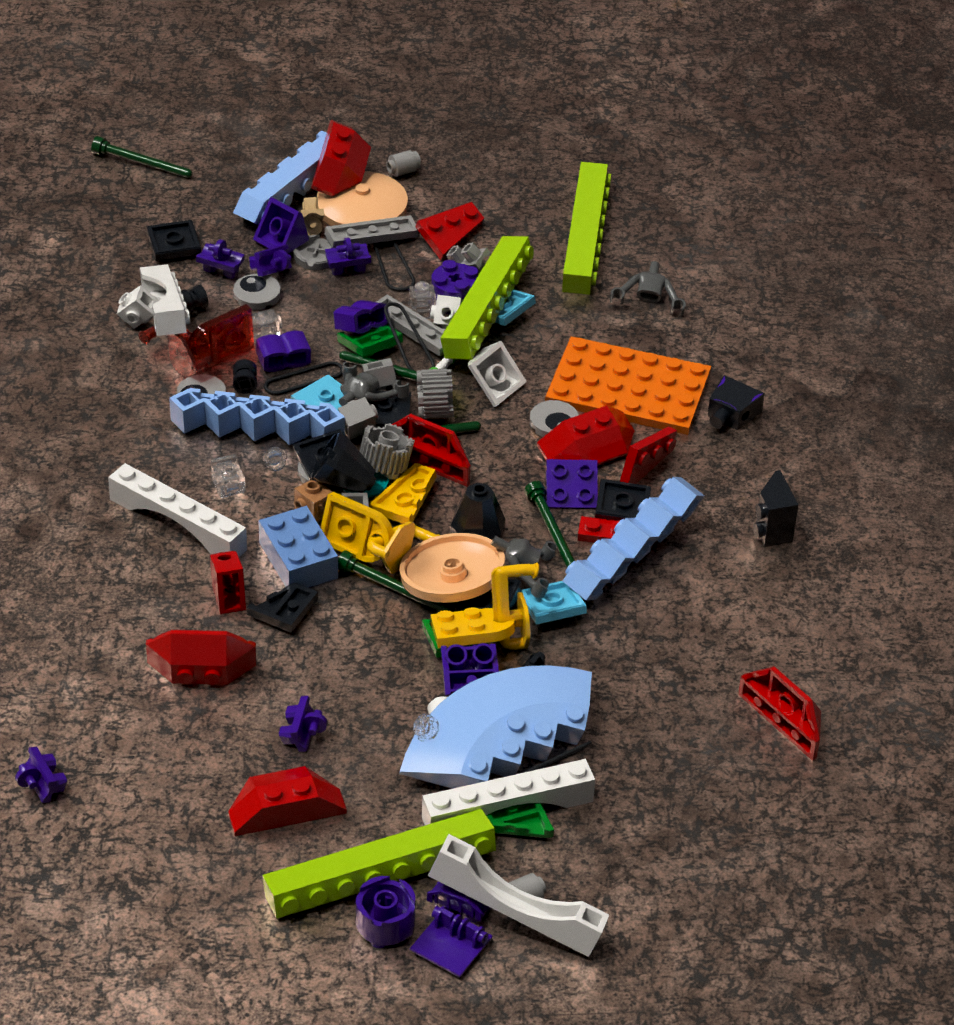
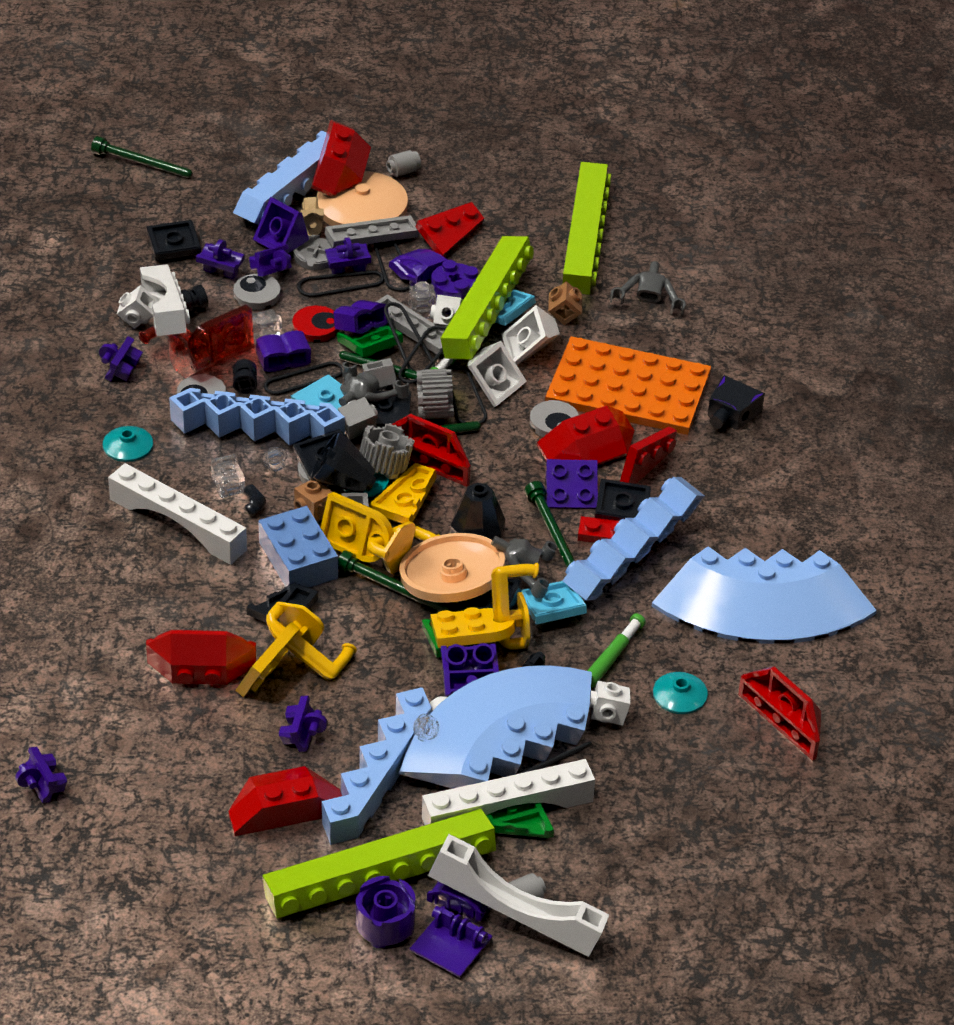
red torso [210,551,246,614] -> none
light grey hips [446,242,491,275] -> none
black slope [753,470,799,547] -> none
none -> dark purple hips [99,336,143,382]
none -> teal dish [103,426,153,462]
none -> yellow plate [235,602,357,697]
none -> black arm [244,484,266,516]
none -> red tile [292,305,339,342]
none -> black piece [297,270,384,297]
none -> light blue brick [322,687,431,845]
none -> dark purple slope [389,249,448,288]
none -> black piece [398,325,447,384]
none -> black piece [448,365,487,424]
none -> white slope [501,305,560,365]
none -> medium nougat brick [548,281,583,325]
none -> bright green piece [587,613,646,689]
none -> white brick [589,681,630,726]
none -> light blue brick [652,546,877,644]
none -> teal dish [653,672,708,714]

